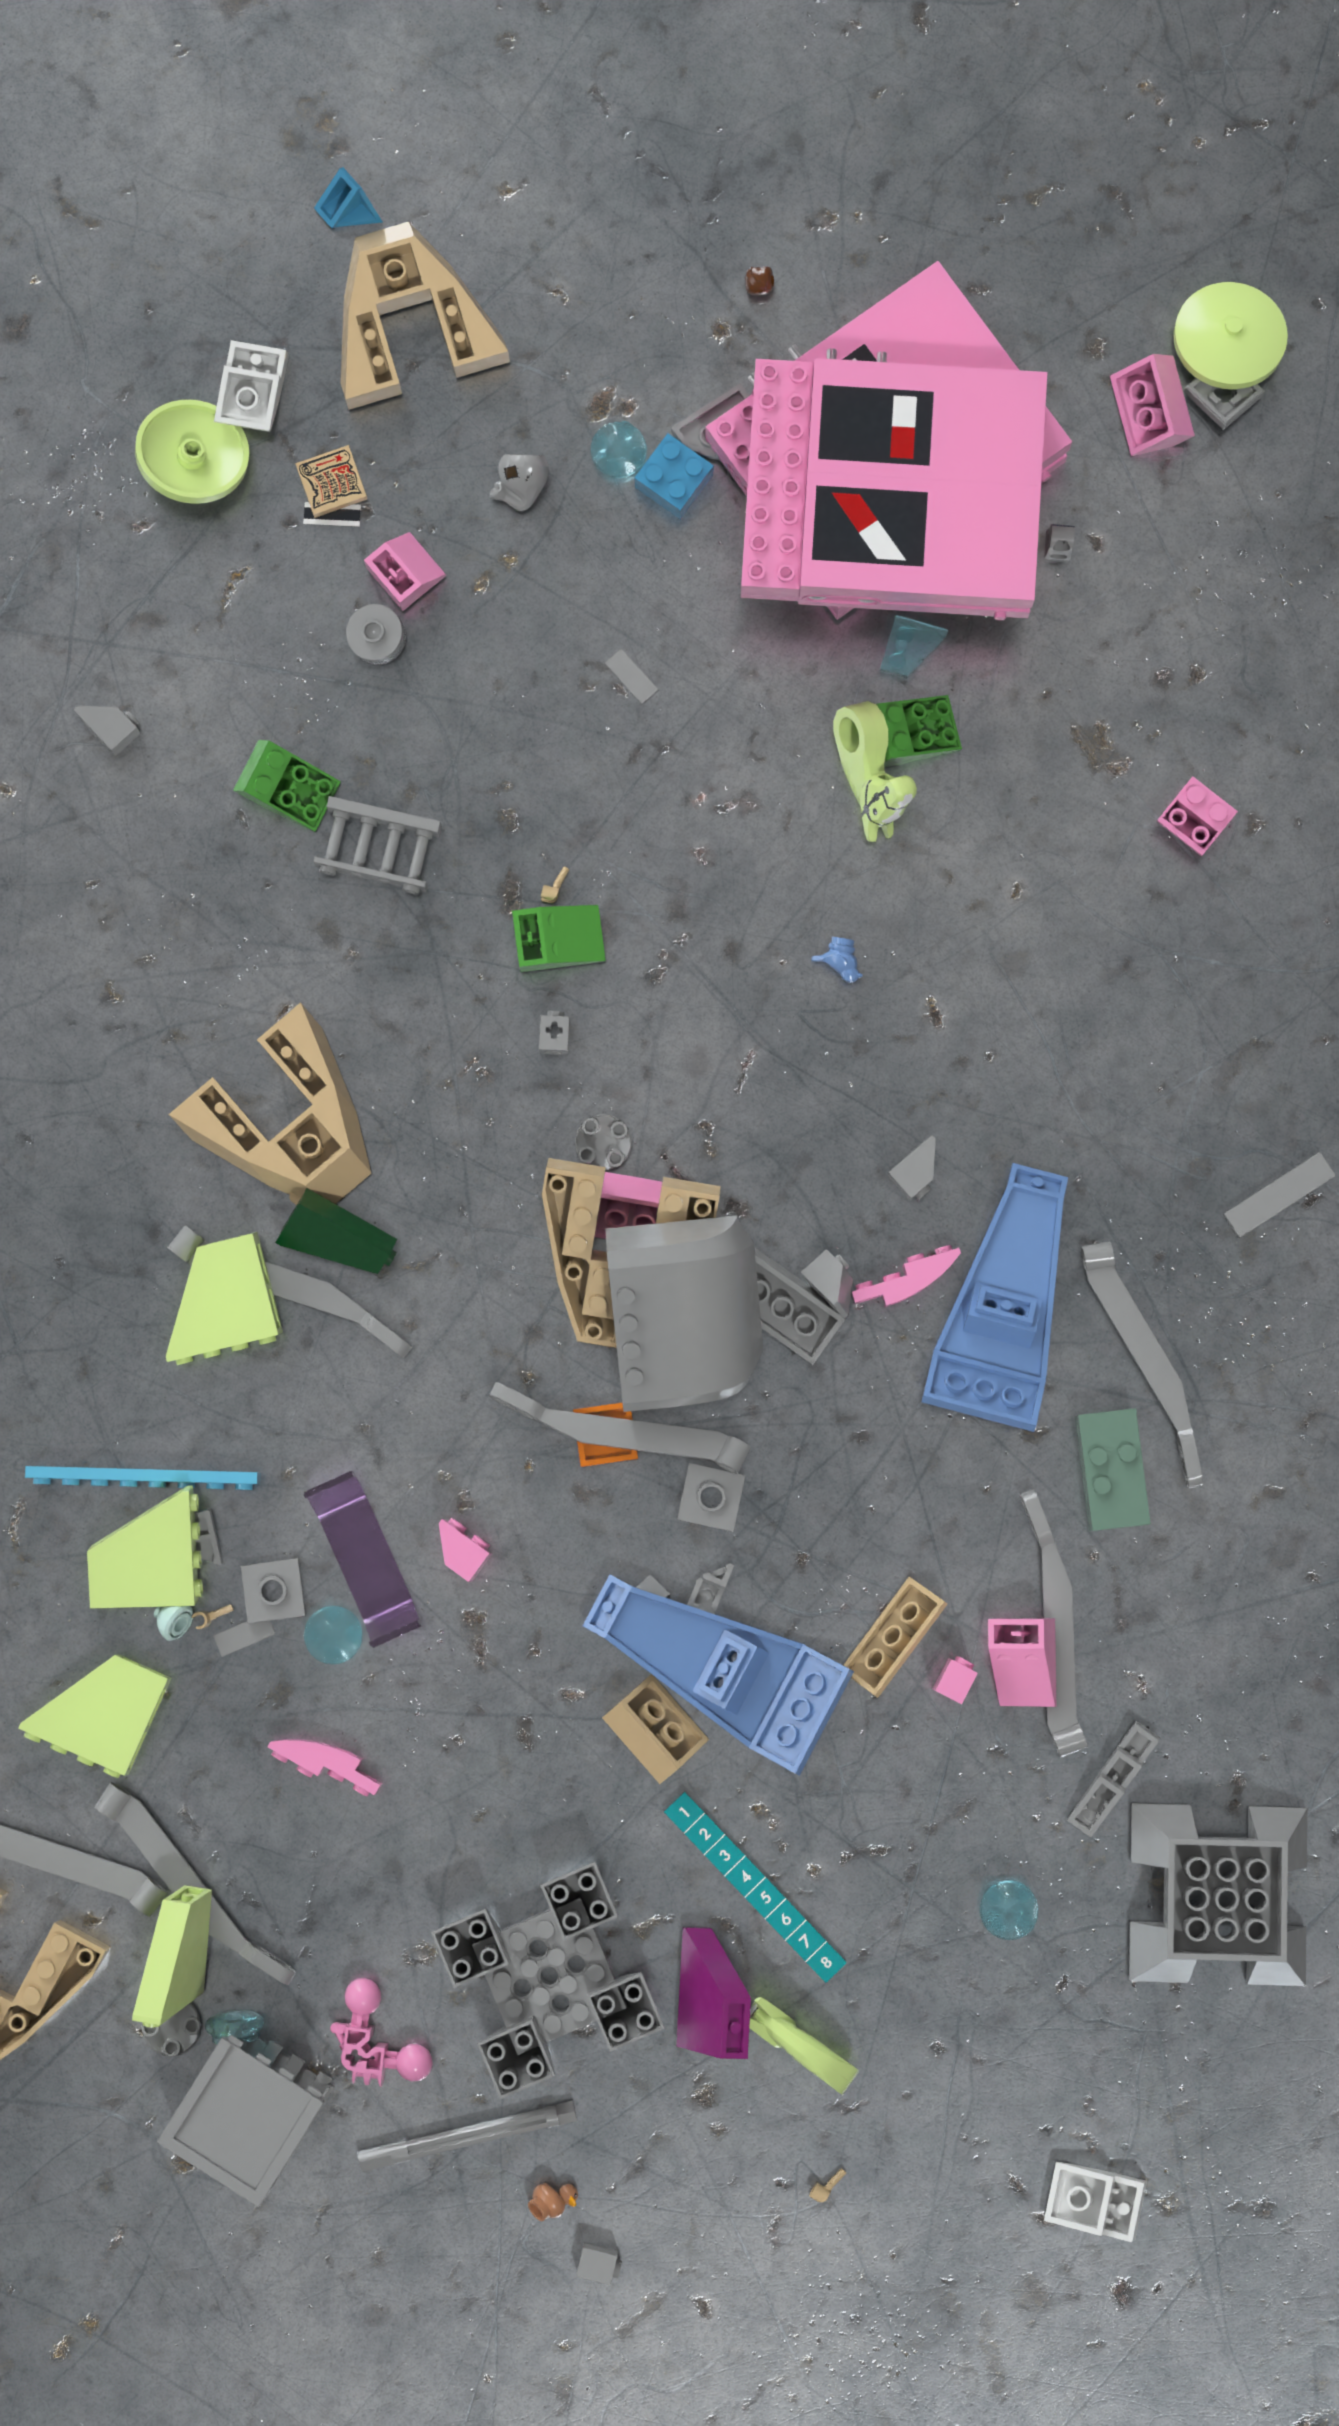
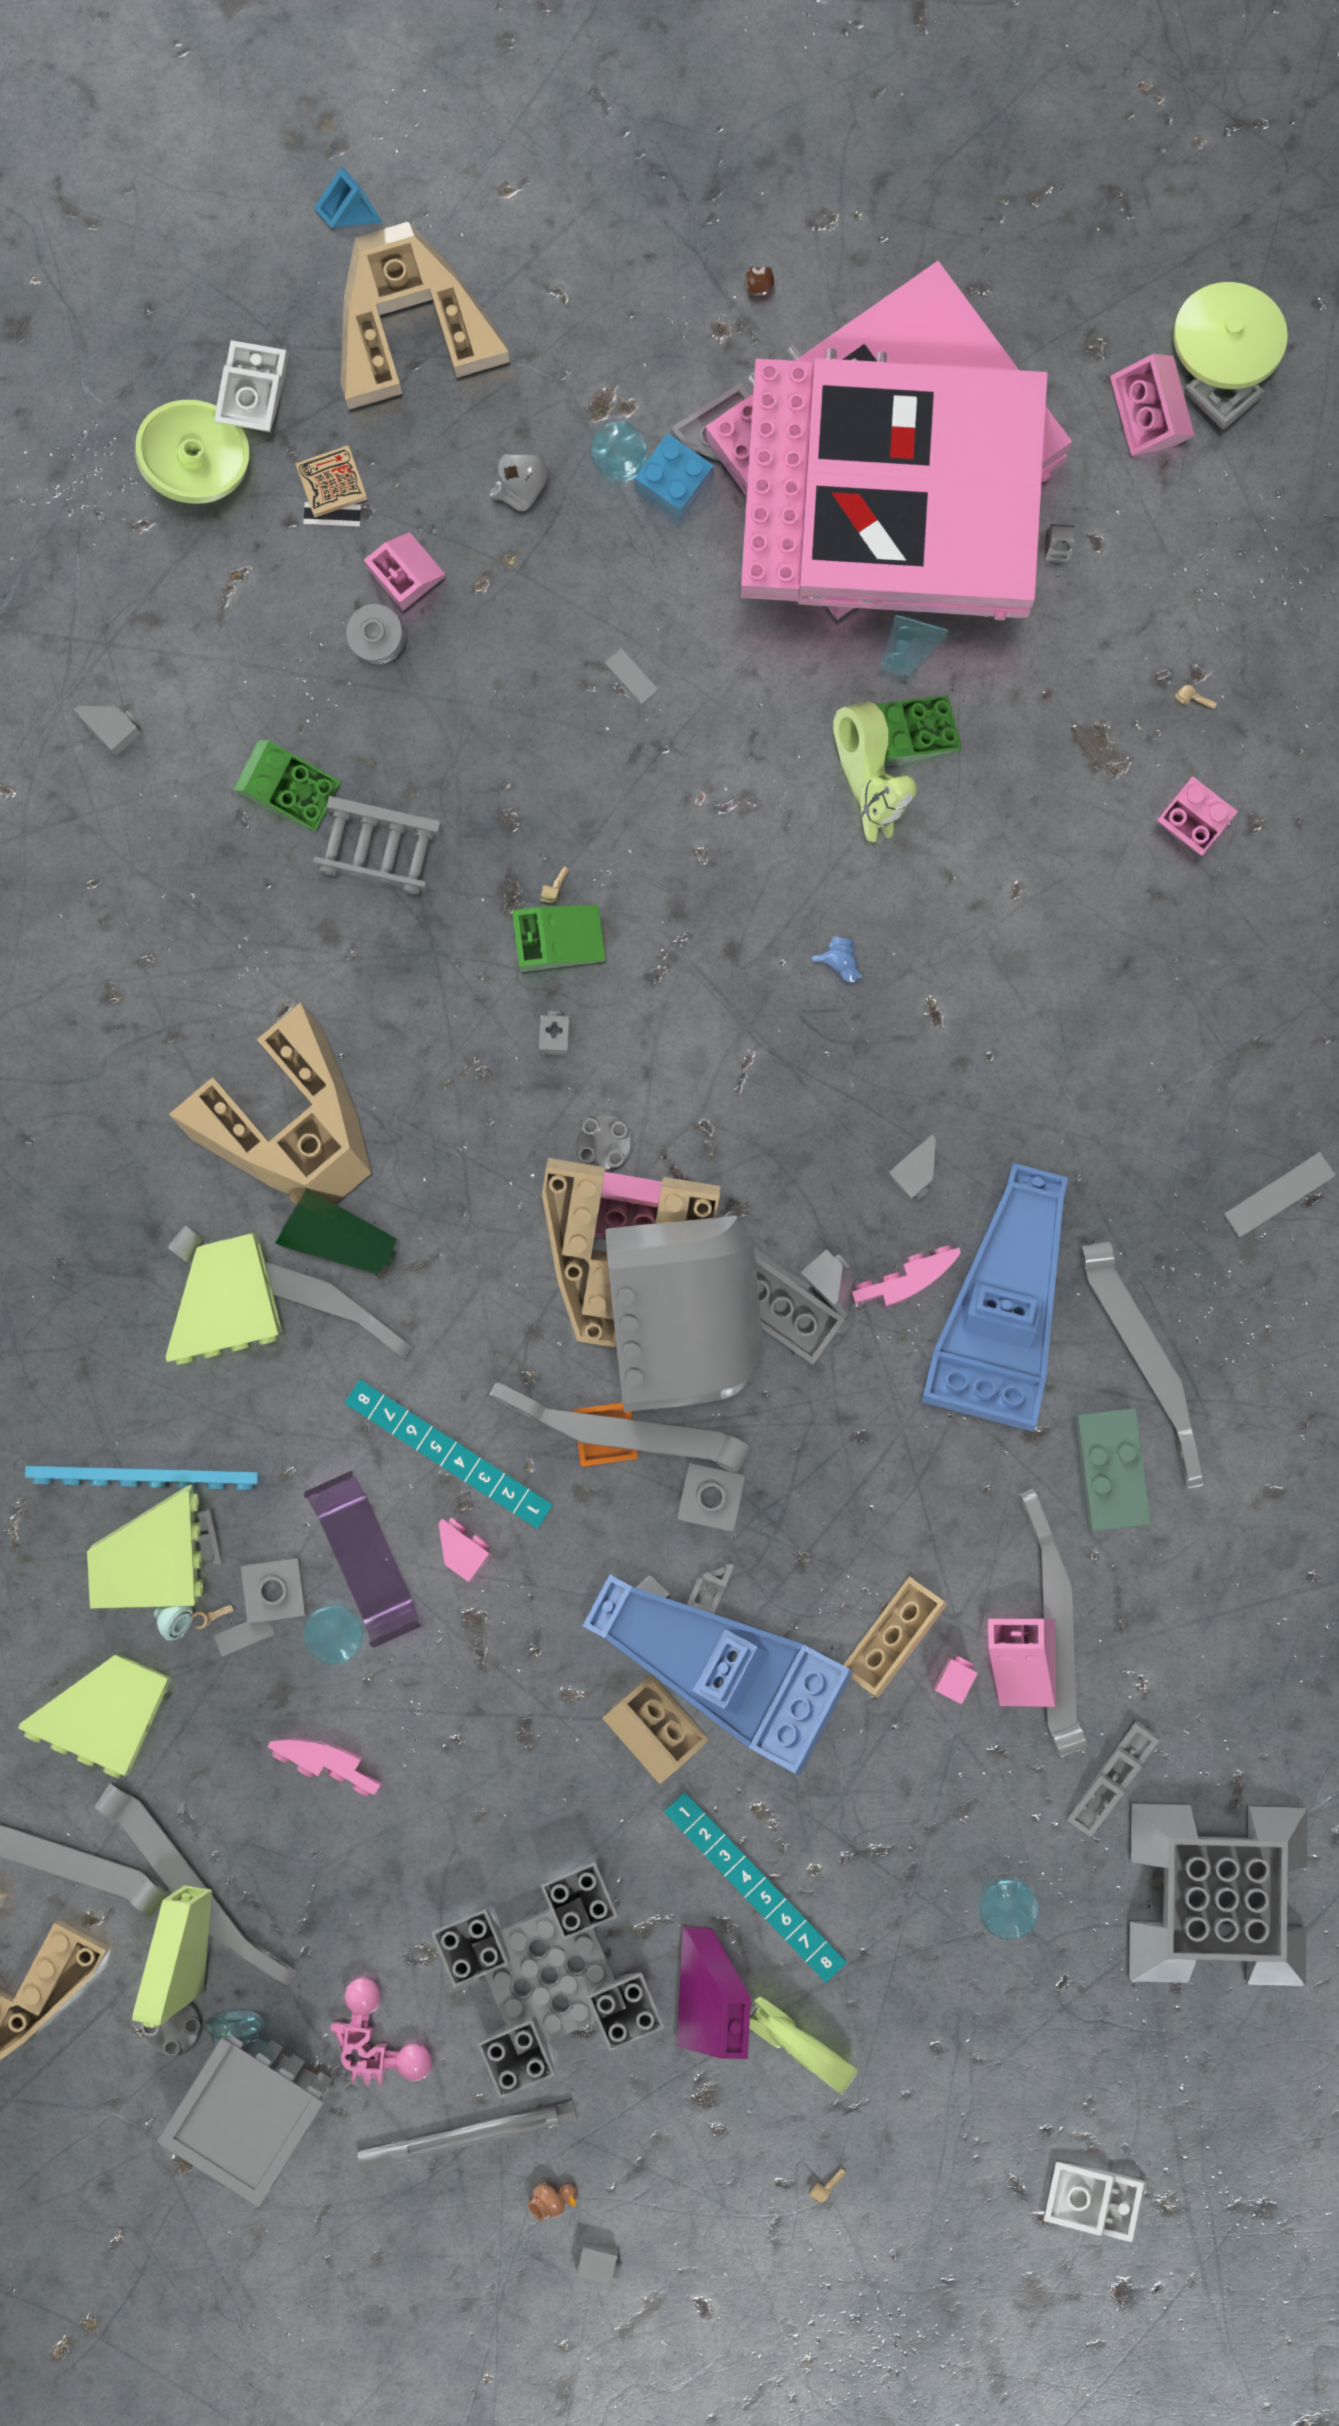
none -> teal tile [344,1379,553,1529]
none -> tan hand [1175,685,1216,709]

